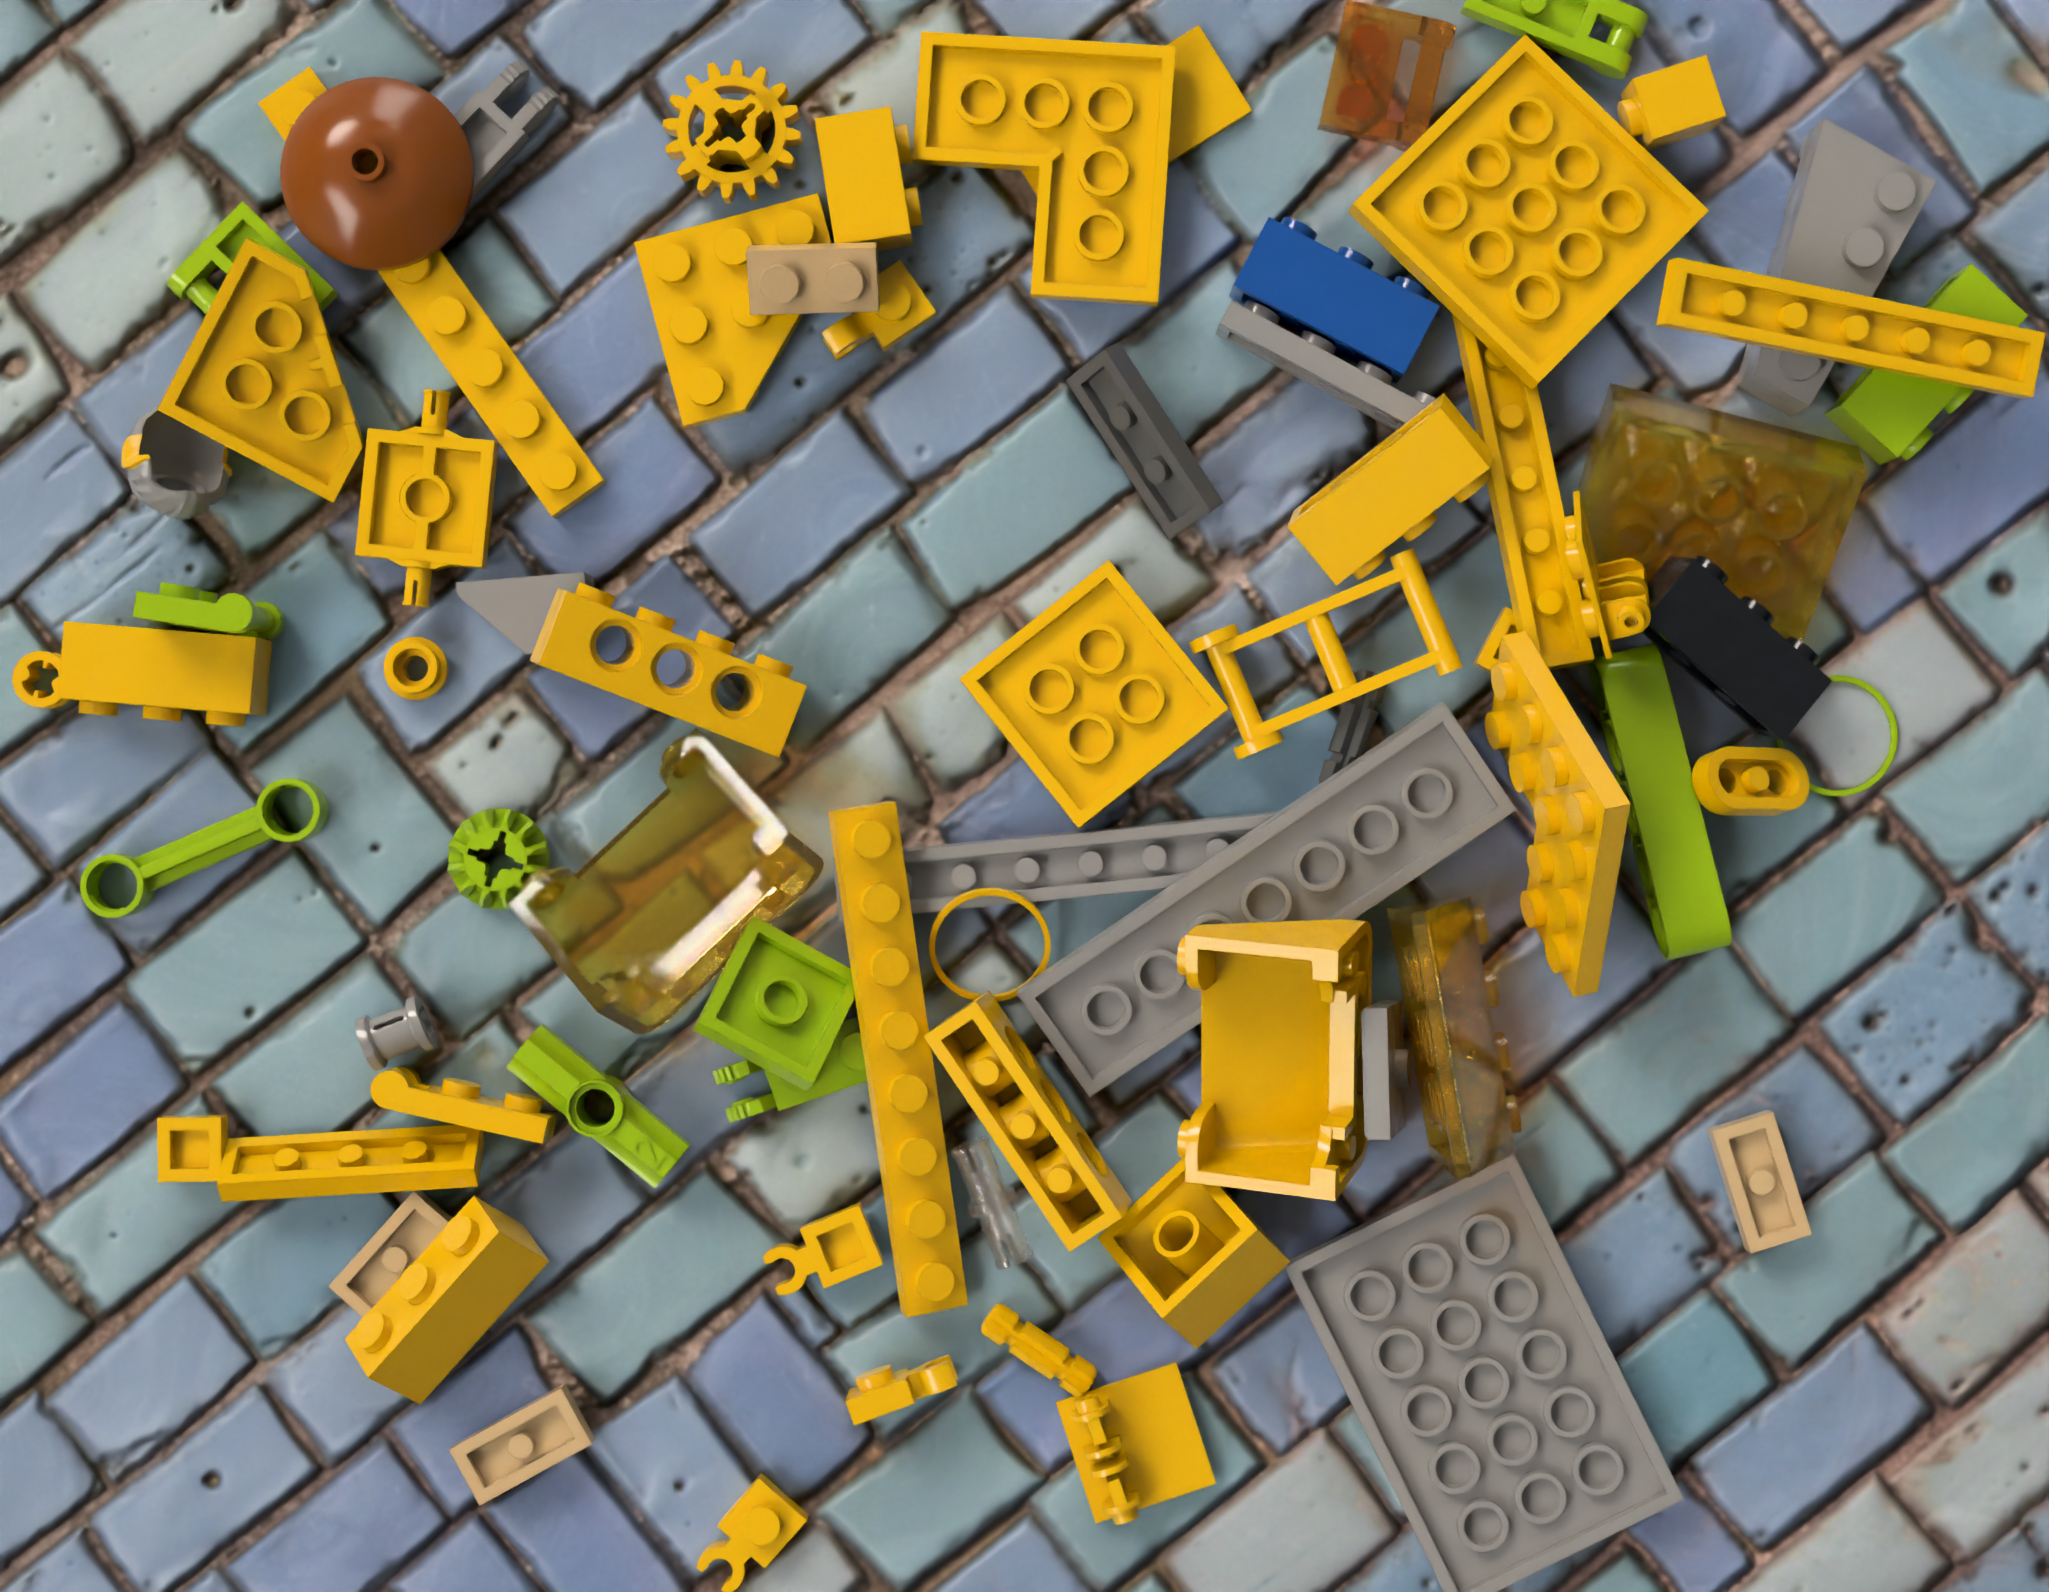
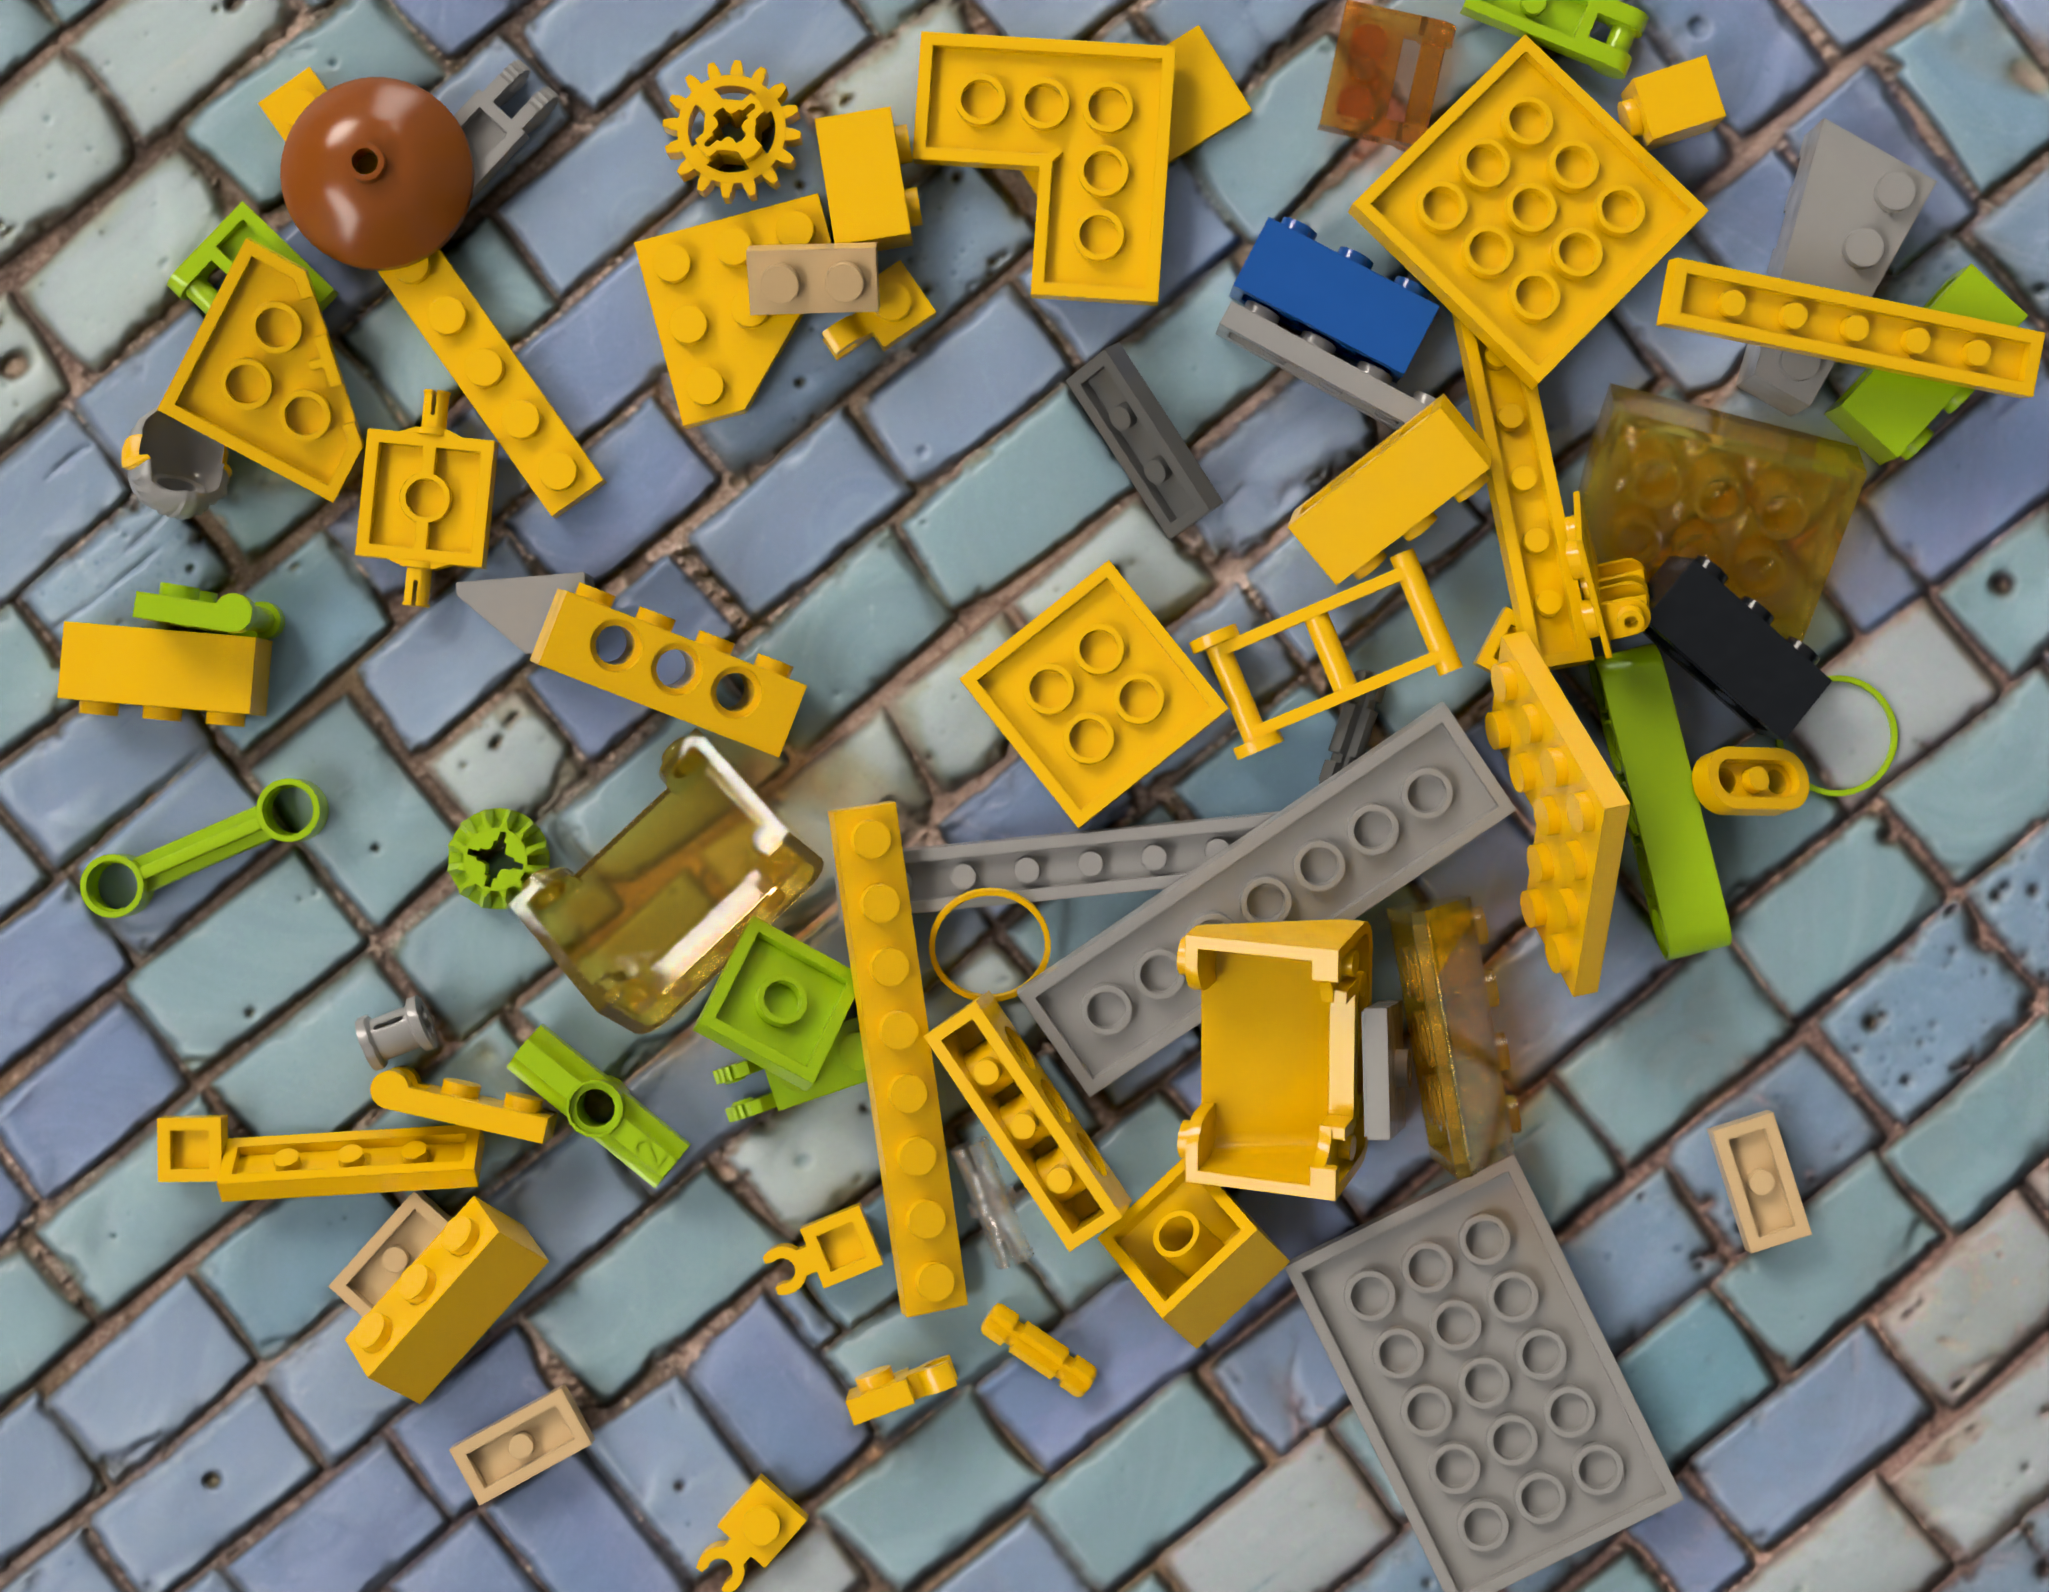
yellow bush [12,651,71,709] -> none
yellow plate [383,637,449,701] -> none
yellow hinge [1056,1362,1216,1525] -> none

